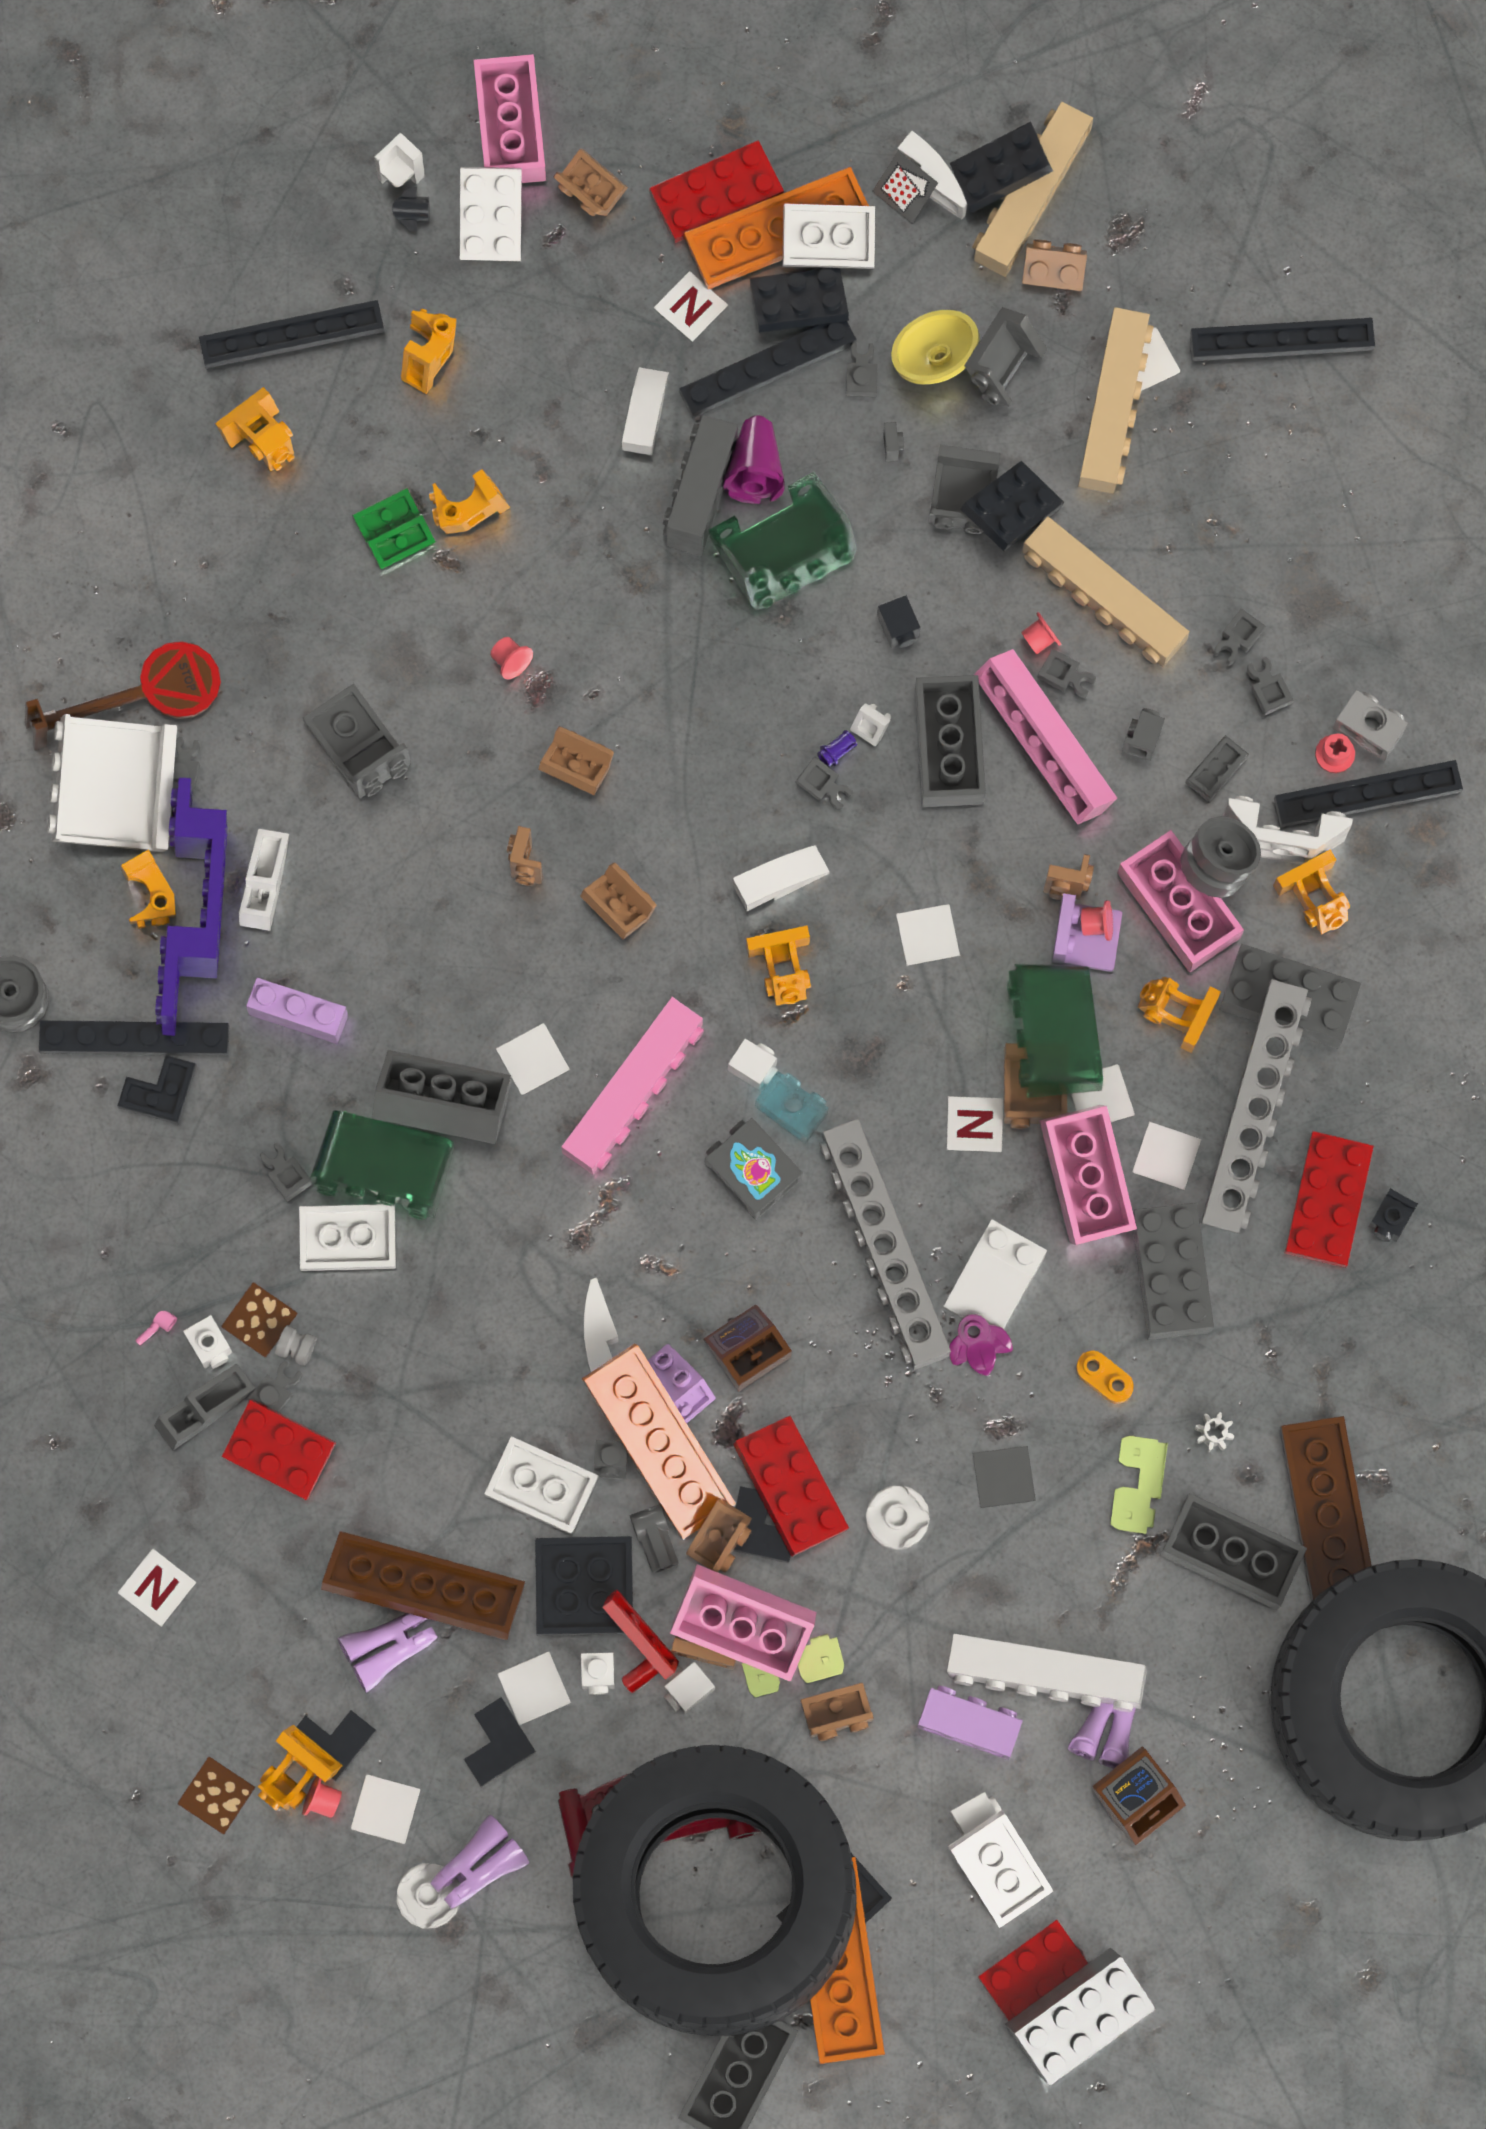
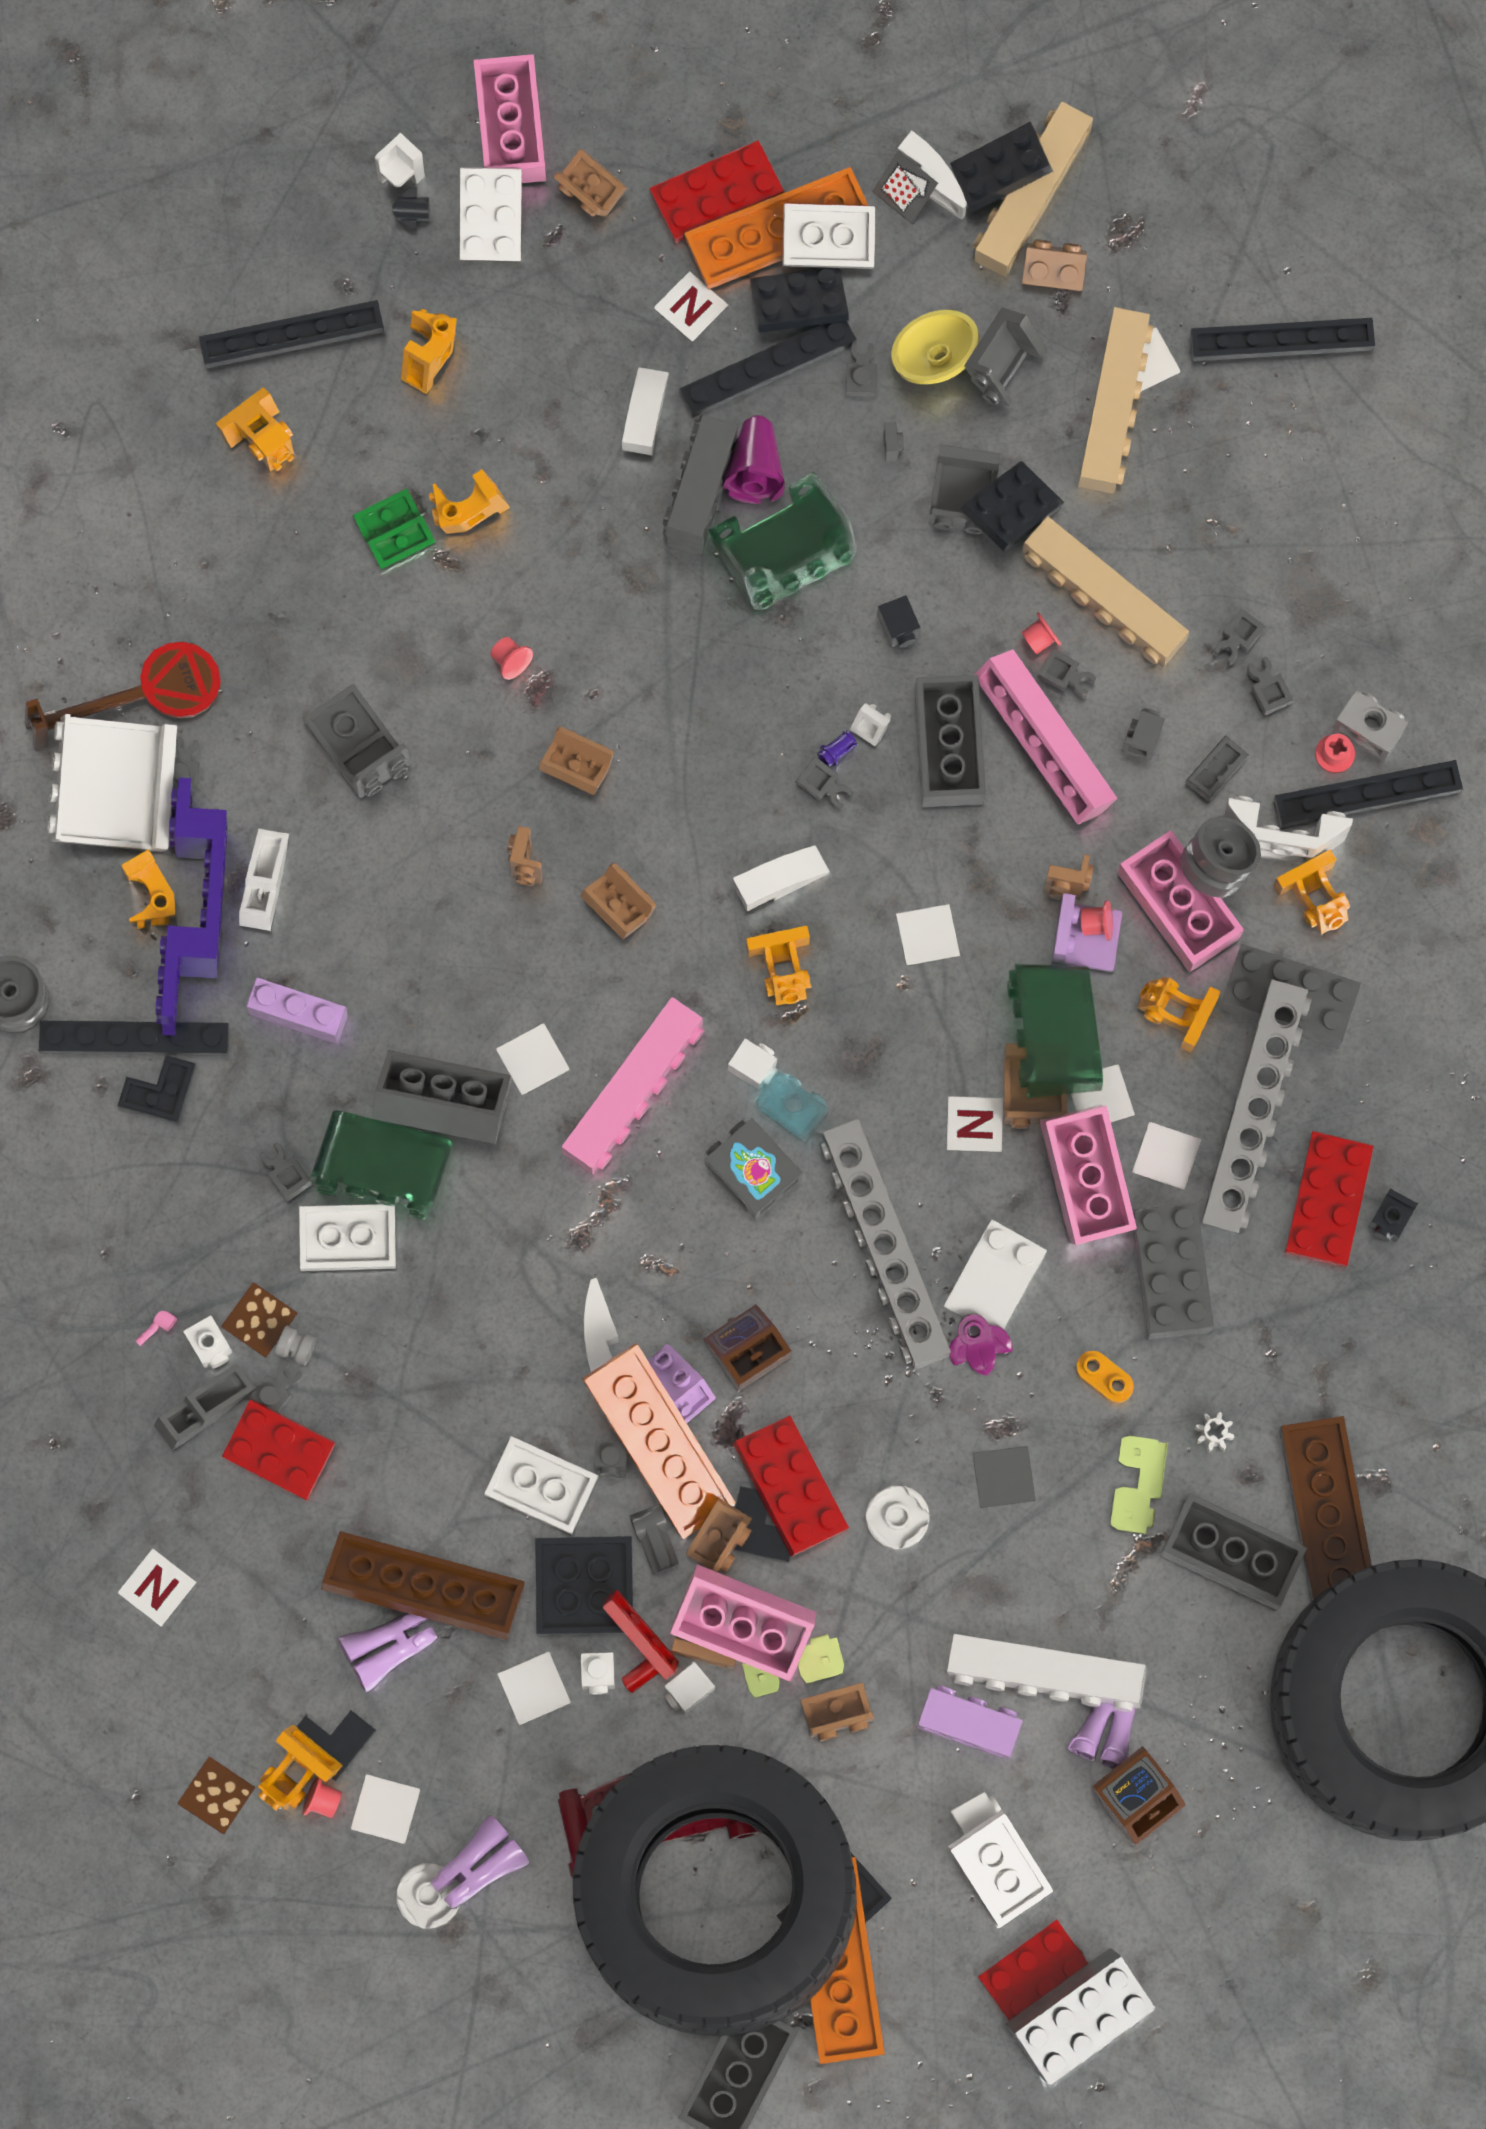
black tile [464,1697,536,1788] -> none

